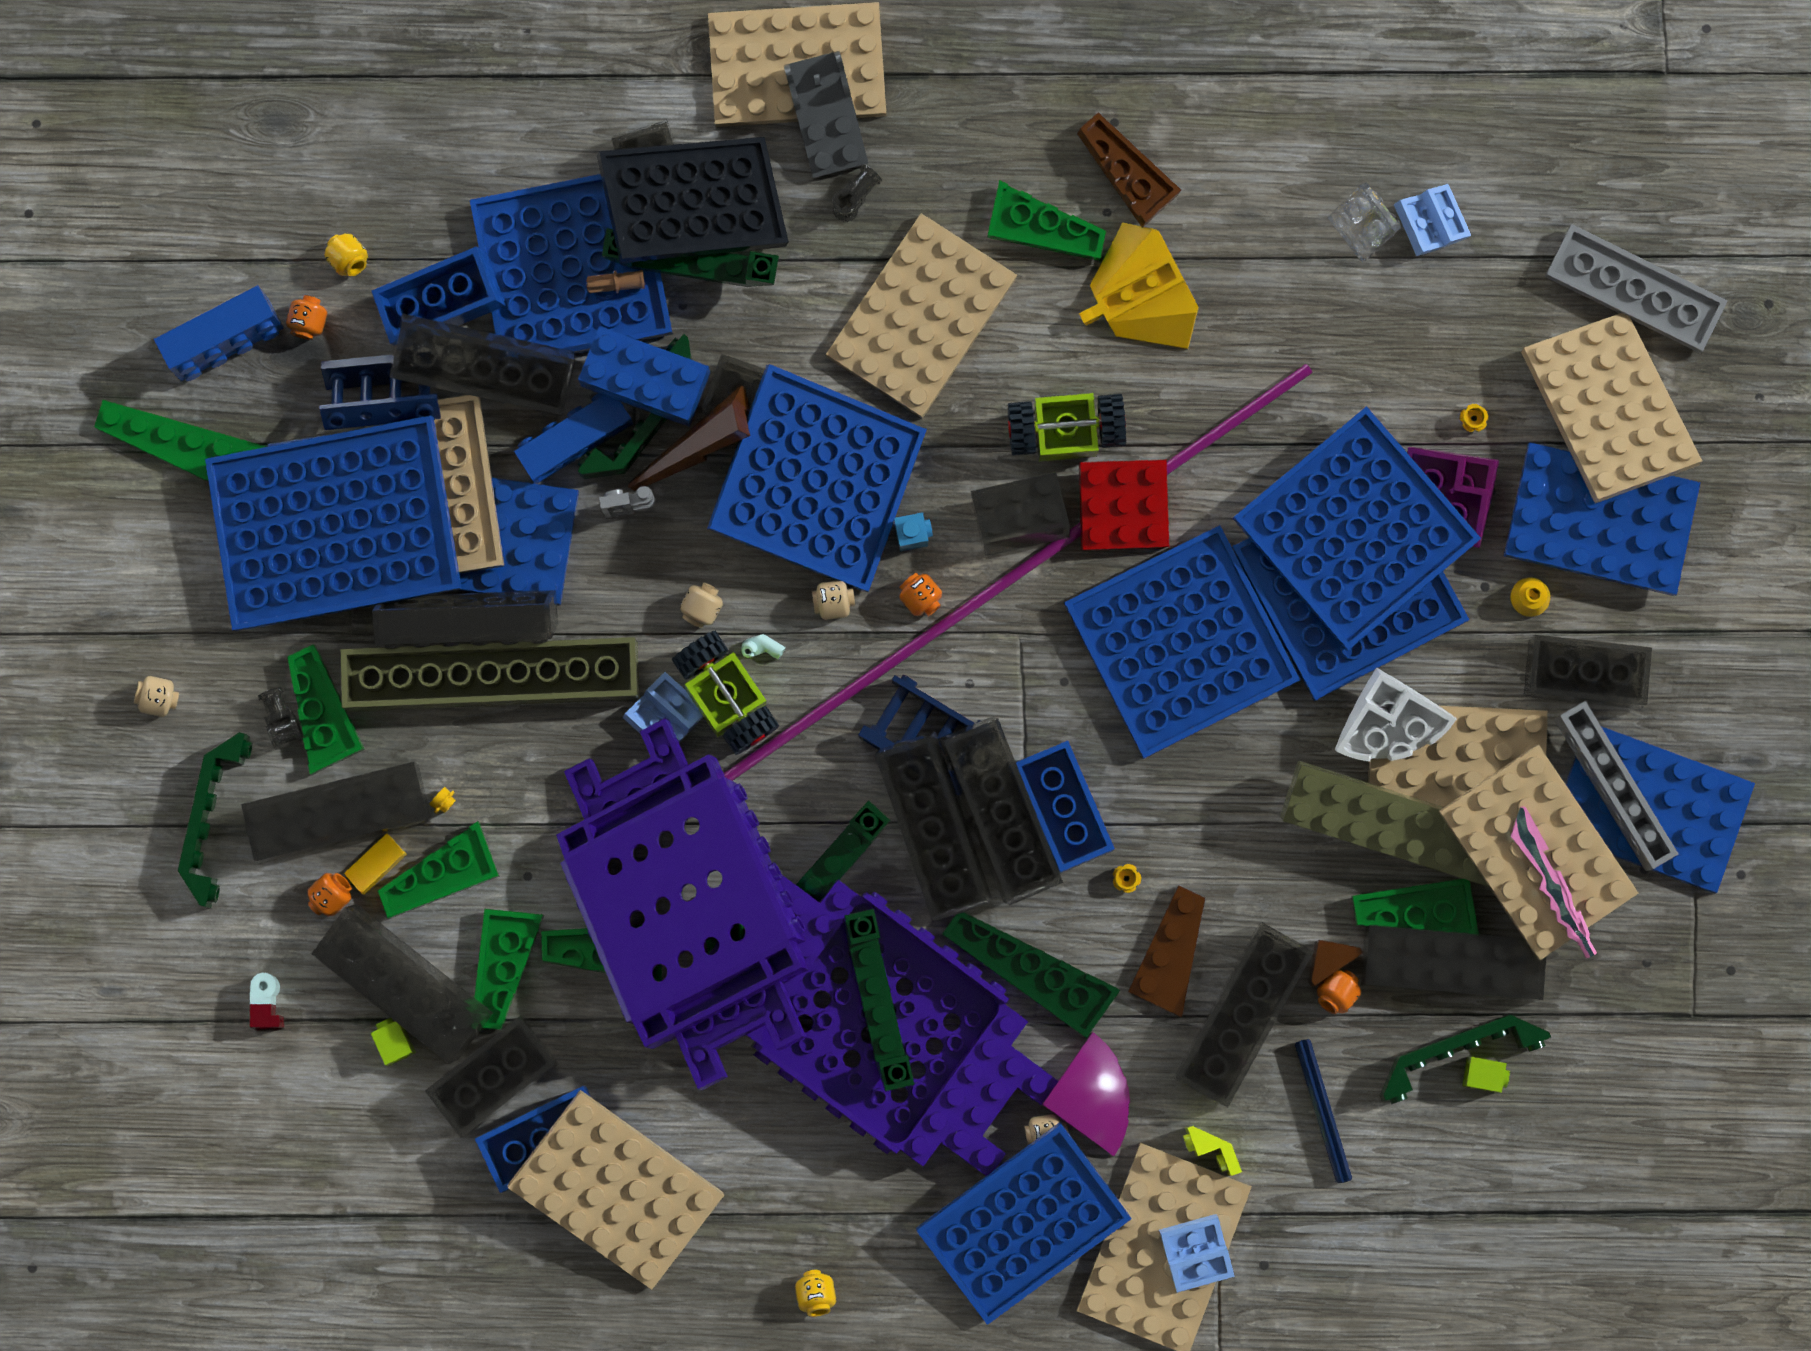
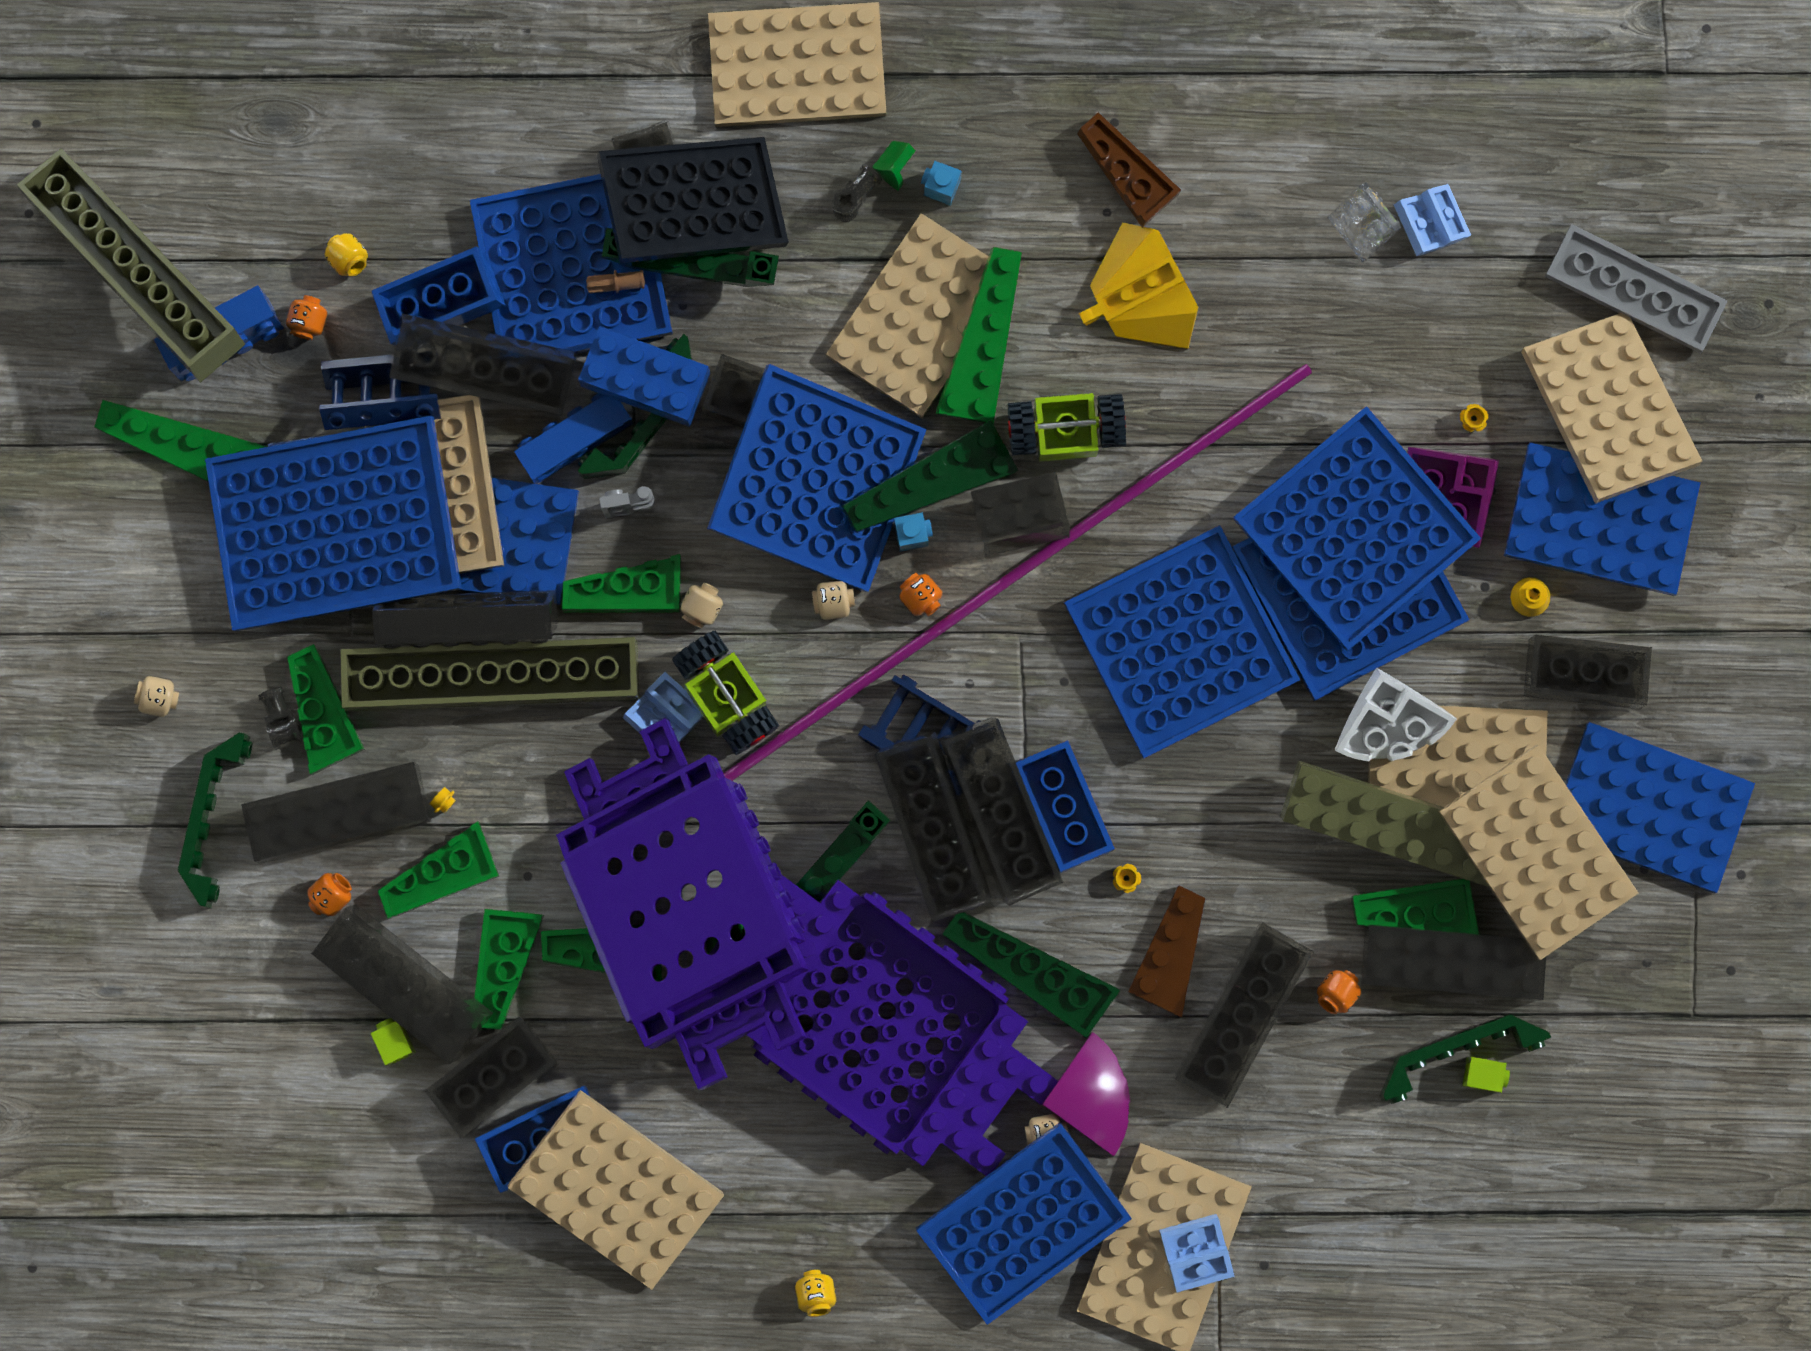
leg [250,973,284,1029] -> none
yellow slope [344,833,407,895] -> none
reddish brown wedge [628,386,750,491] -> none
light aqua arm [741,634,786,660] -> none
dark grey hinge [784,51,868,178] -> none
dark green slope [844,909,914,1091] -> none
green wing [987,180,1106,261] -> none
red plate [1079,460,1169,550] -> none
neon yellow slope [1183,1126,1242,1176] -> none
dark blue axle [1295,1039,1352,1184] -> none
reddish brown slope [1308,940,1363,987] -> none
bright pink sword [1511,806,1597,959] -> none
light grey brick [1554,701,1678,871] -> none
none -> olive brick [17,148,245,383]
none -> green wing [562,554,681,613]
none -> dark green wing [841,420,1018,532]
none -> green tile [872,141,916,191]
none -> dark azure brick [921,161,962,206]
none -> green wing [936,247,1022,423]

